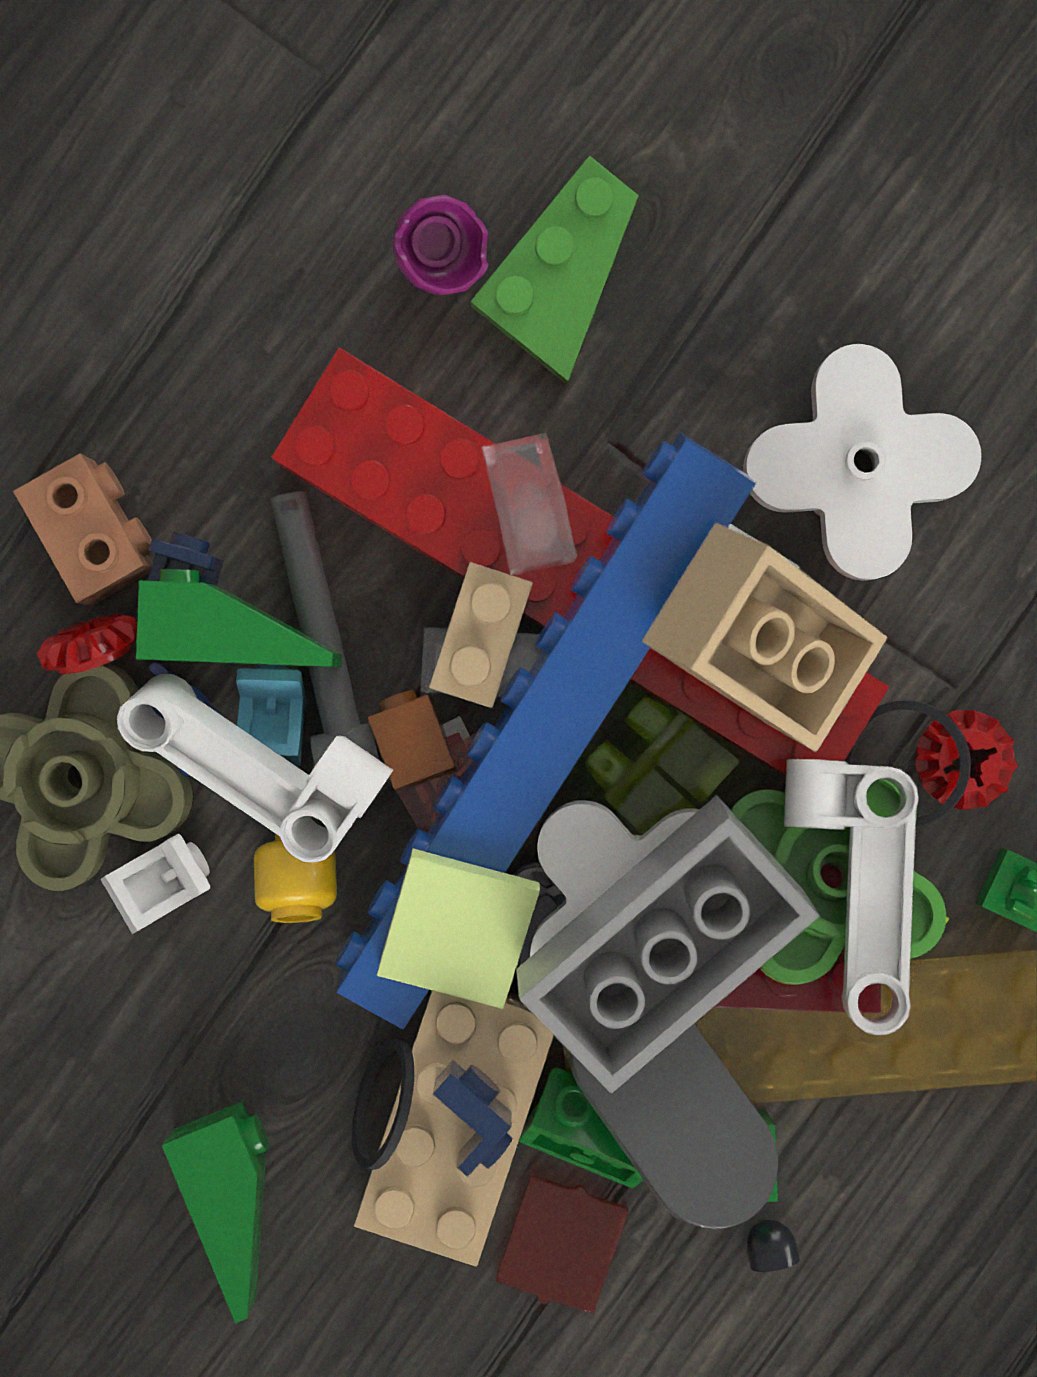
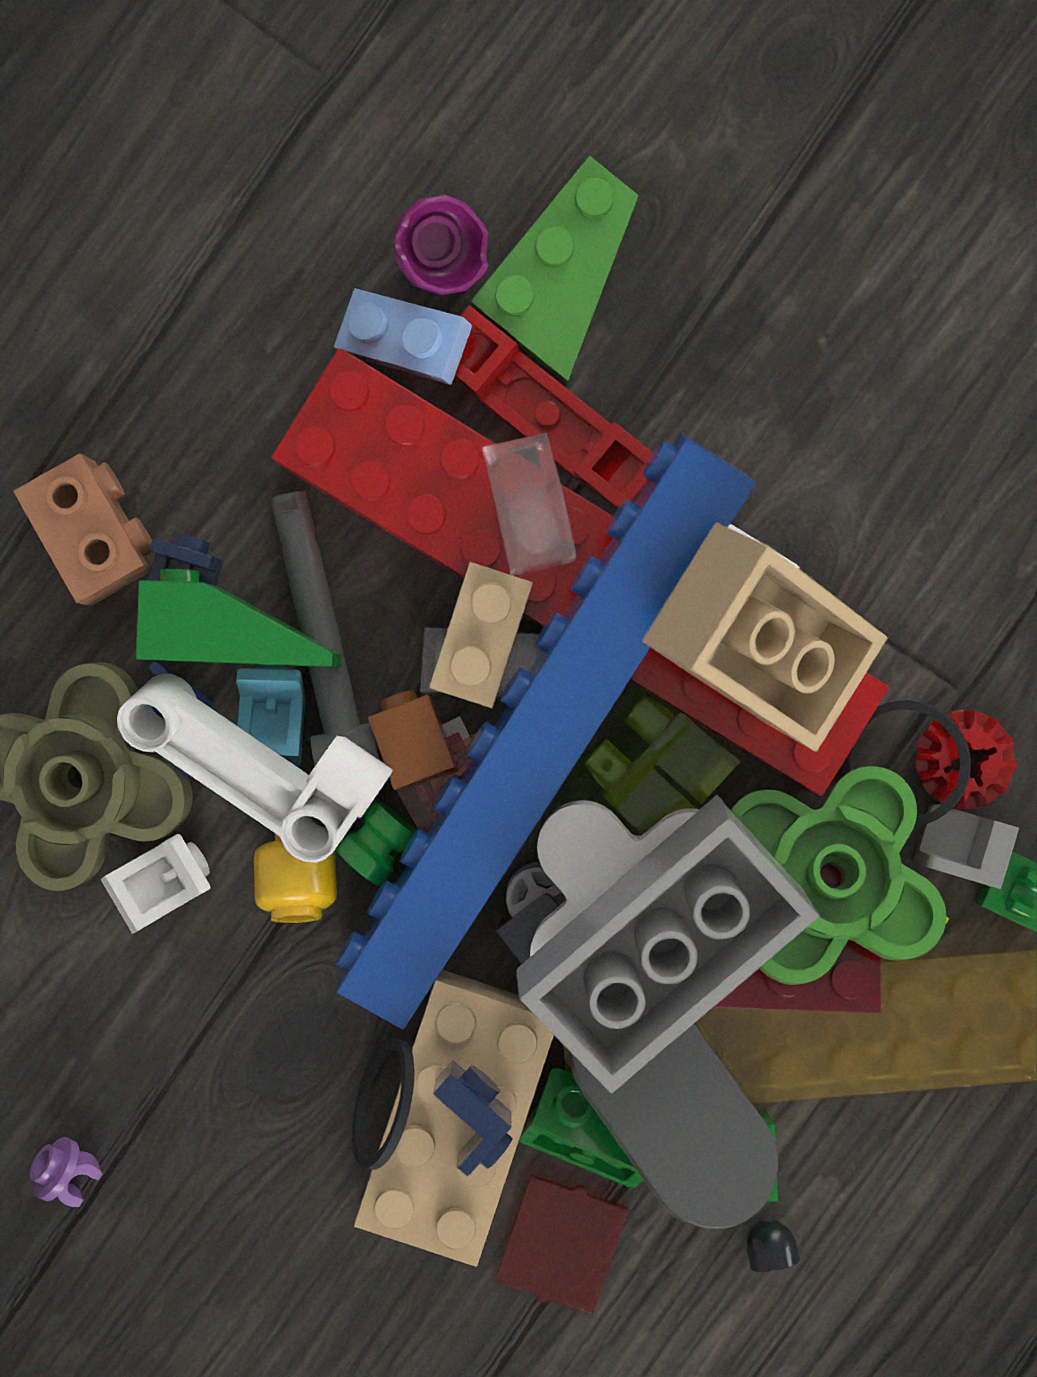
red gear [37,613,137,674] -> none
green slope [161,1101,269,1324] -> none
yellowish green tile [377,848,540,1009] -> none
white plant [743,344,981,581] -> none
white piece [784,759,918,1035] -> none
none -> medium lavender plate [30,1137,102,1207]
none -> light blue plate [334,288,472,385]
none -> green wheel [335,798,416,887]
none -> red slope [454,305,653,510]
none -> light grey panel [913,803,1019,889]

